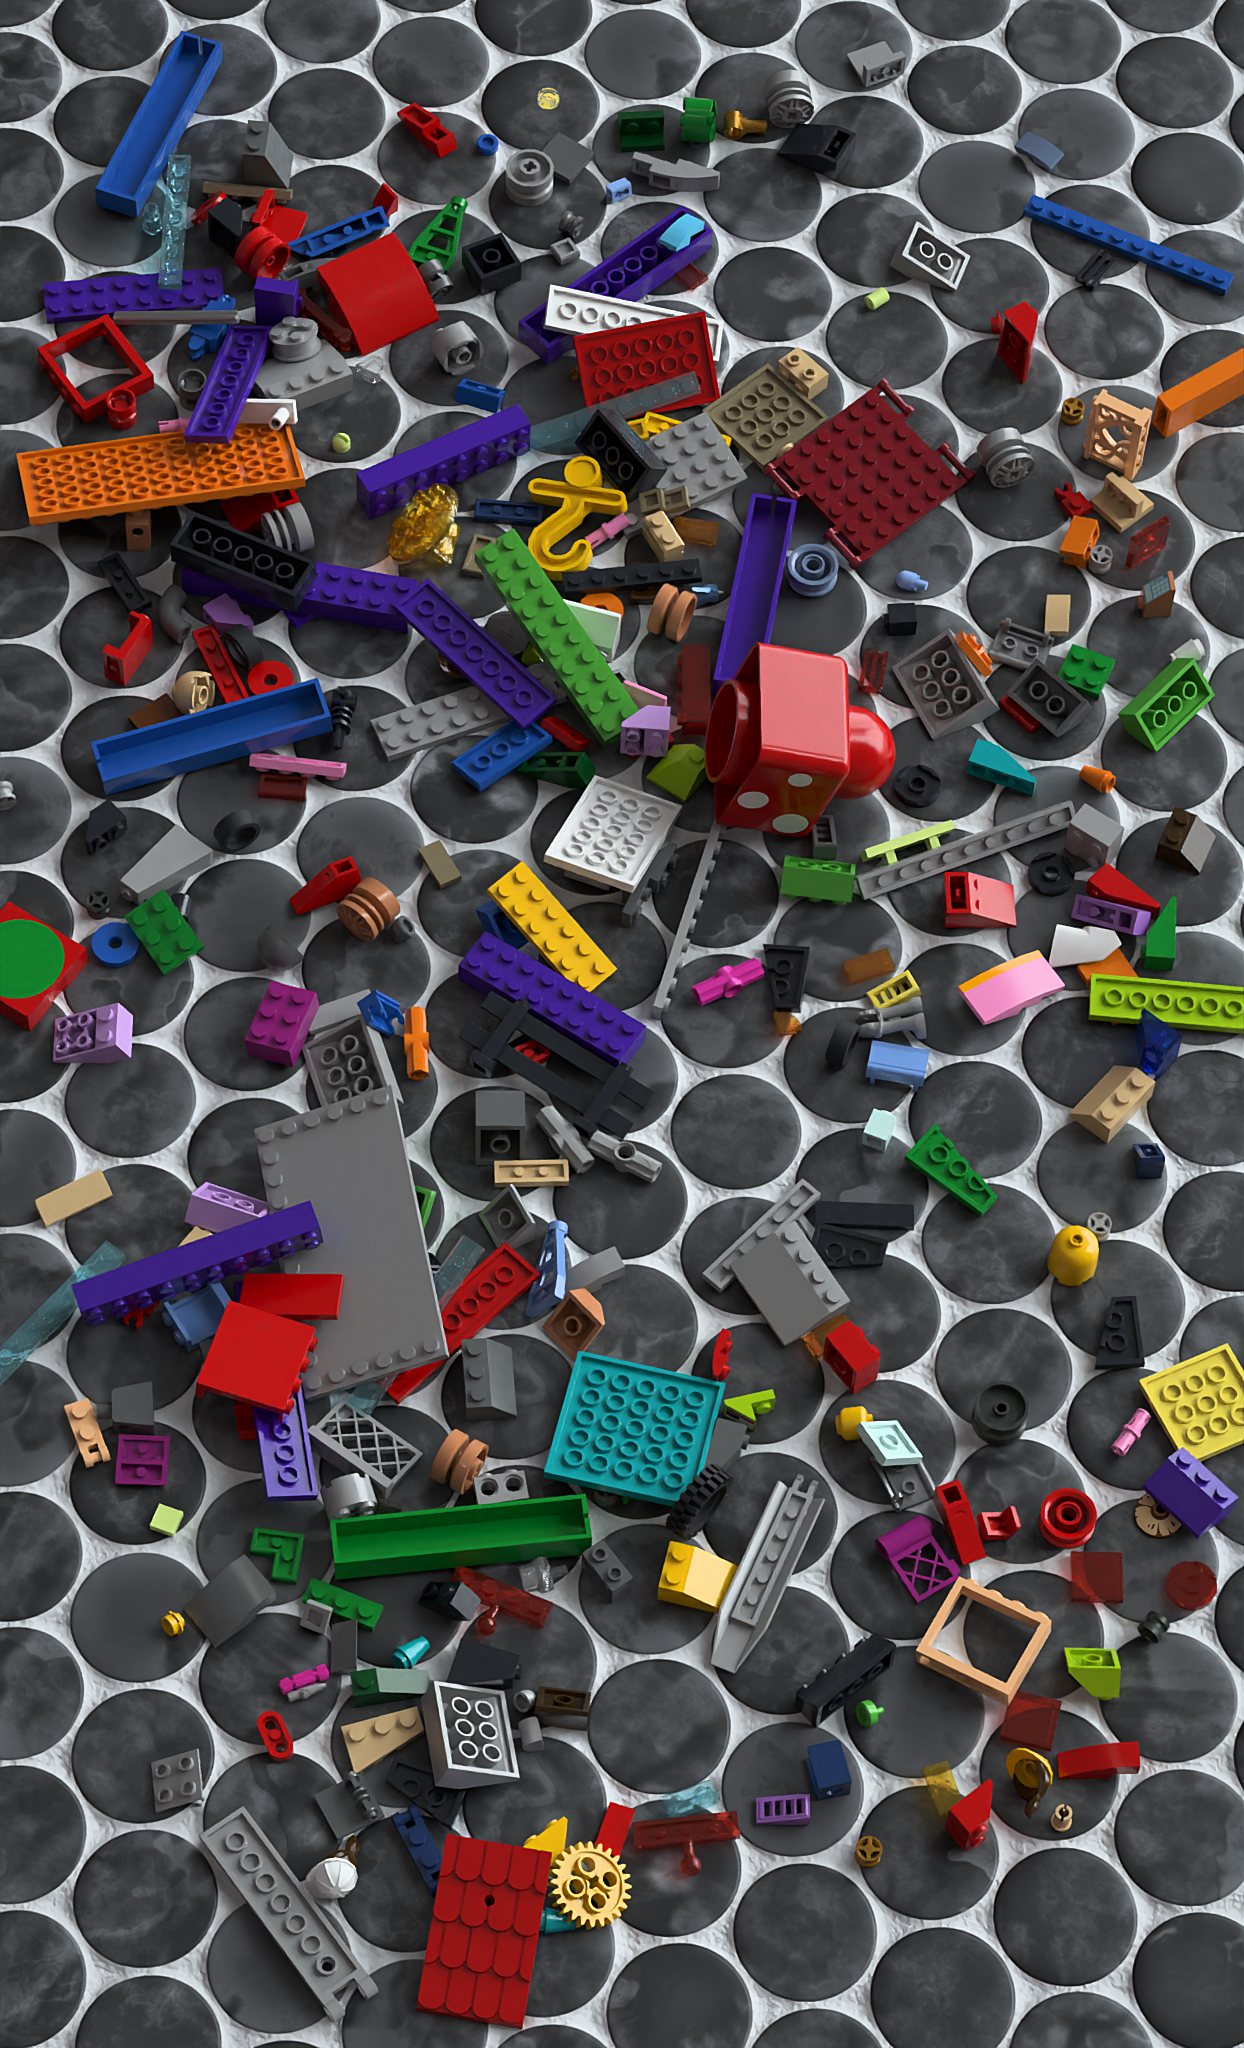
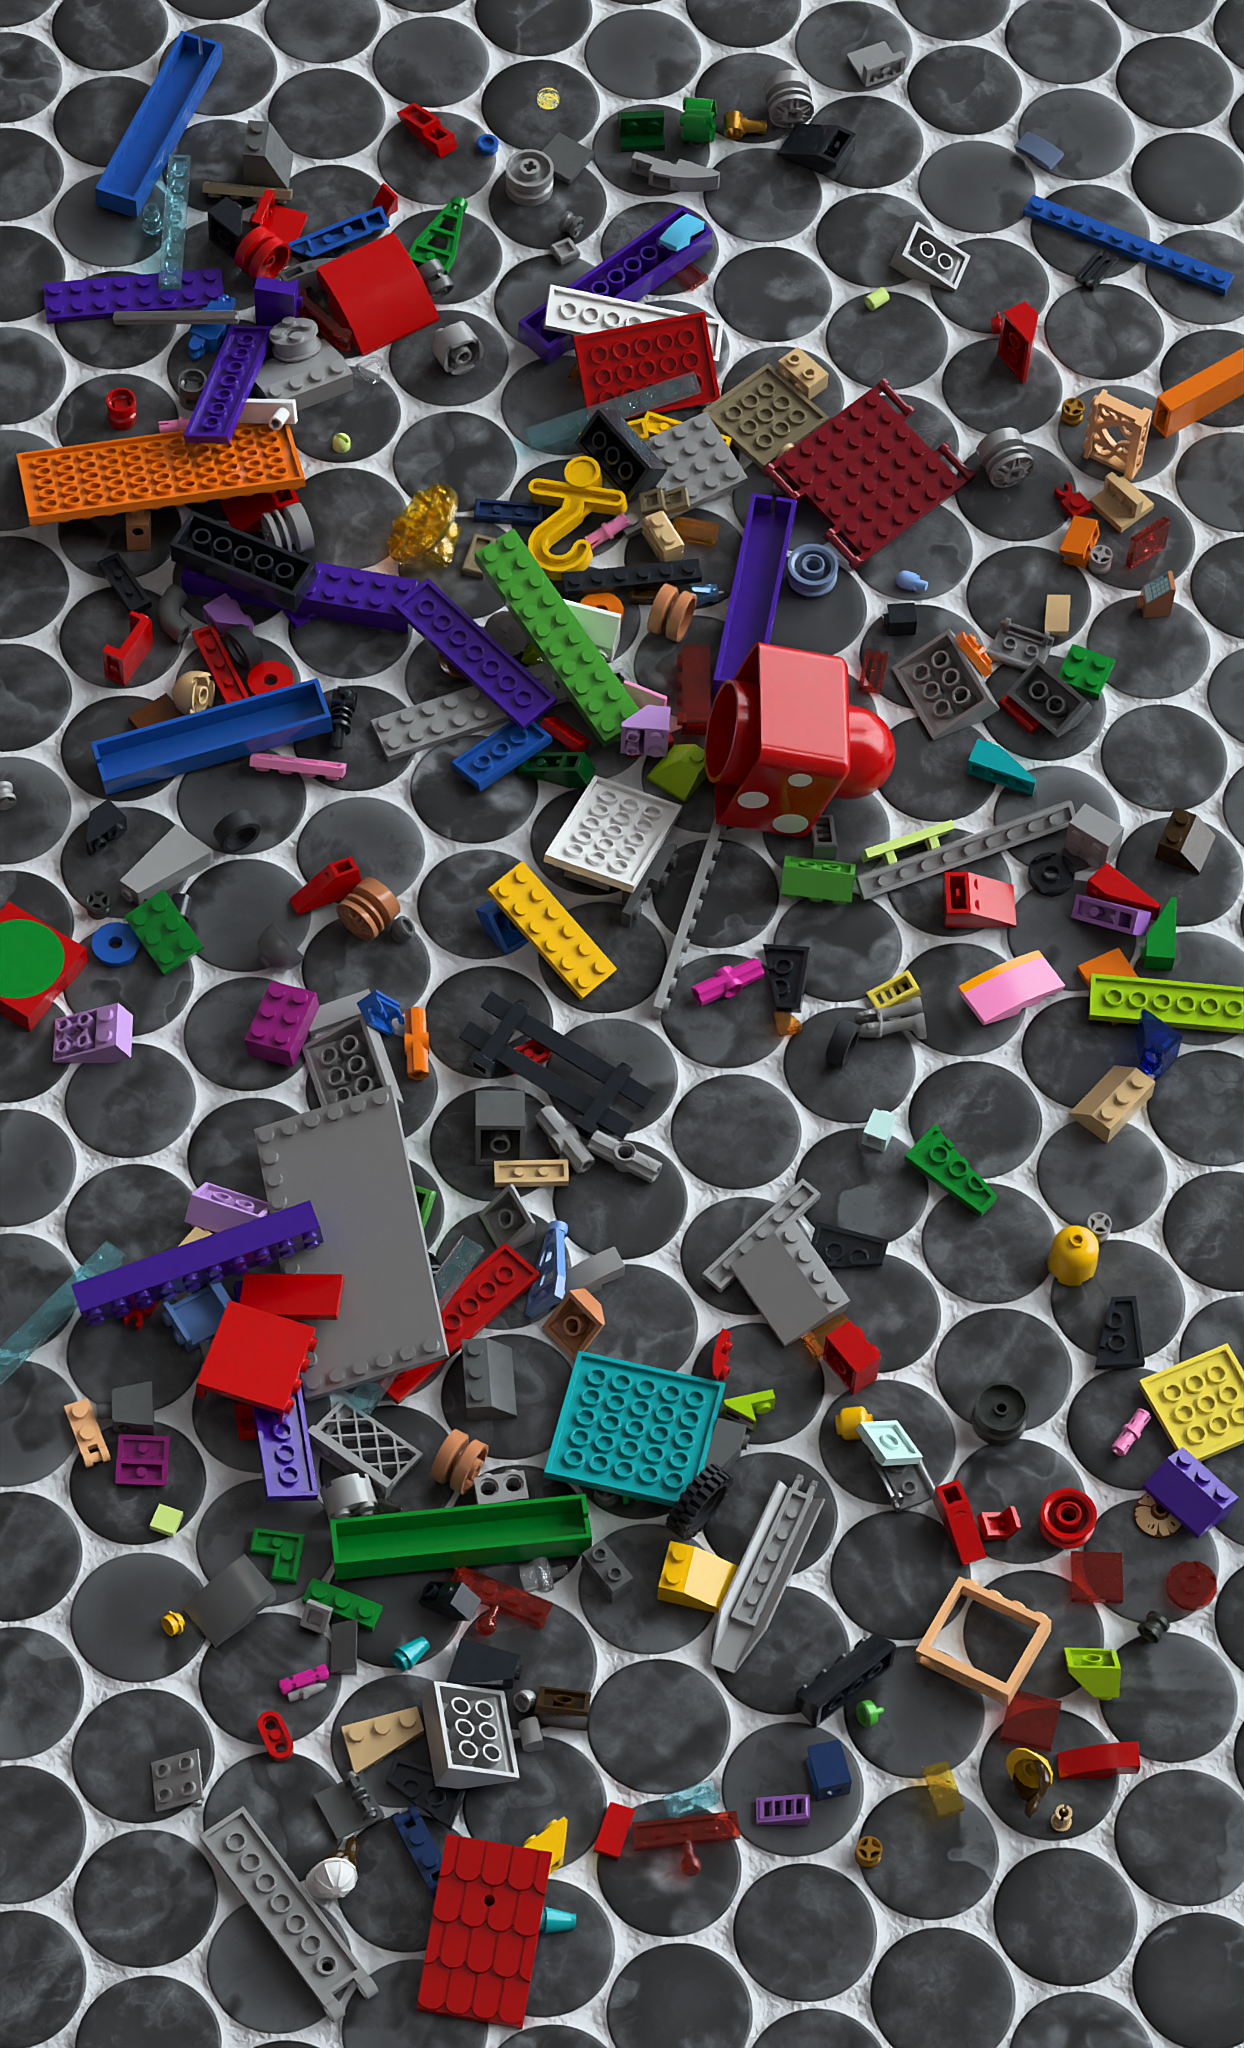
tan slope [34,1169,113,1228] -> none
red window [36,314,155,423] -> none
red tile [189,191,227,226] -> none
clear red tile [258,774,308,801] -> none
dark green slope [350,1668,430,1708] -> none
dark purple brick [356,404,531,519] -> none
dark tan tile [418,840,462,889] -> none
blue slope [455,378,506,413] -> none
dark purple brick [458,931,646,1068] -> none
black brick [462,232,521,296] -> none
yellow gear [547,1841,632,1930] -> none
light blue piece [606,178,632,203] -> none
black tile [815,1201,914,1231] -> none
clear orange tile [842,948,896,986] -> none
medium blue piece [866,1040,930,1092] -> none
magenta piece [875,1515,961,1605] -> none
black tile [894,764,941,808] -> none
red slope [945,1778,993,1851] -> none
white panel [1049,924,1122,968] -> none
orange cone [1079,765,1116,793] -> none
bright green slope [1117,658,1215,752] -> none
dark blue slope [1133,1143,1165,1179] -> none
white cone [1169,639,1205,662] -> none

